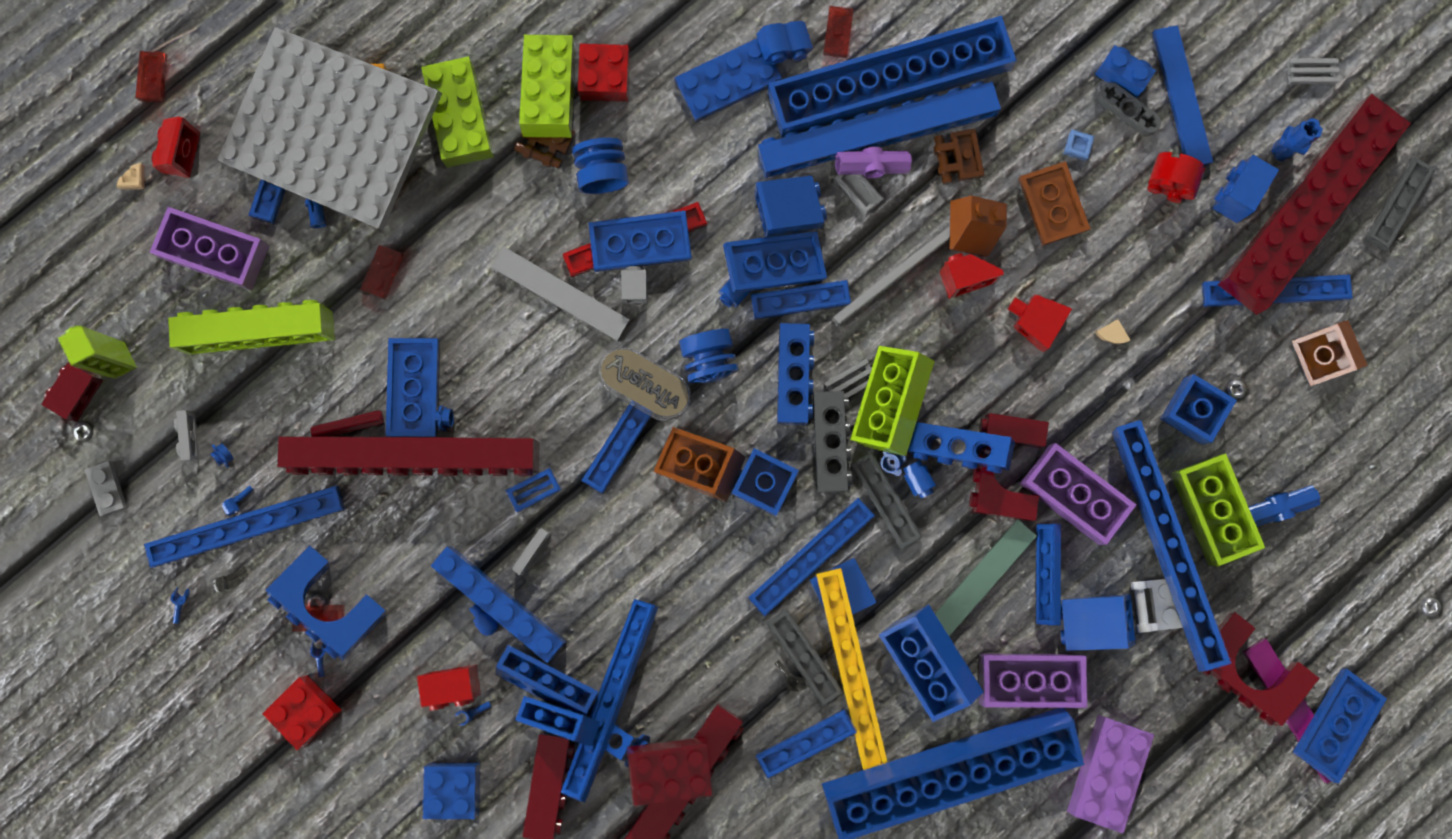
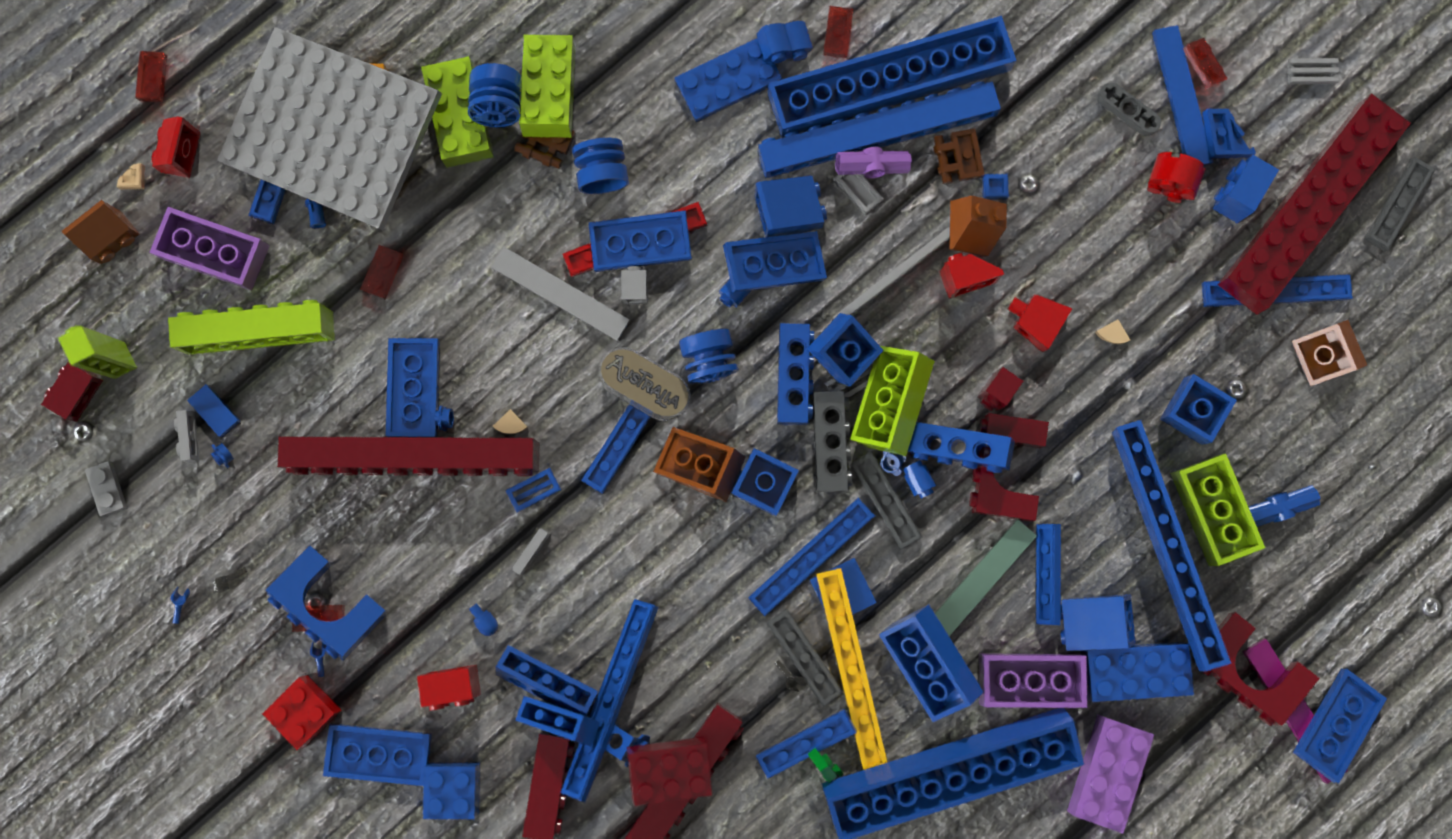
blue tile [144,486,345,568] -> none
blue hand [222,486,254,516] -> none
dark red axle [310,410,384,437] -> none
blue brick [431,546,567,663] -> none
blue hand [455,701,492,726] -> none
red brick [578,44,630,102] -> none
blue tile [751,280,851,320] -> none
dark orange plate [1018,161,1090,246] -> none
medium lavender brick [1020,443,1136,545] -> none
medium blue tile [1063,129,1095,161] -> none
blue brick [1094,45,1156,98] -> none
white plate [1130,579,1183,633] -> none
blue piece [1271,118,1323,162] -> none
none -> dark orange slope [62,200,139,264]
none -> blue tile [187,384,240,437]
none -> blue plate [323,724,432,786]
none -> blue wheel [467,63,522,127]
none -> tan tile [493,409,528,434]
none -> blue brick [807,313,884,387]
none -> green plate [808,748,844,783]
none -> dark red brick [977,367,1024,411]
none -> blue tile [982,174,1009,200]
none -> blue brick [1080,642,1194,702]
none -> clear red plate [1183,38,1228,90]
none -> blue wing [1202,109,1256,158]

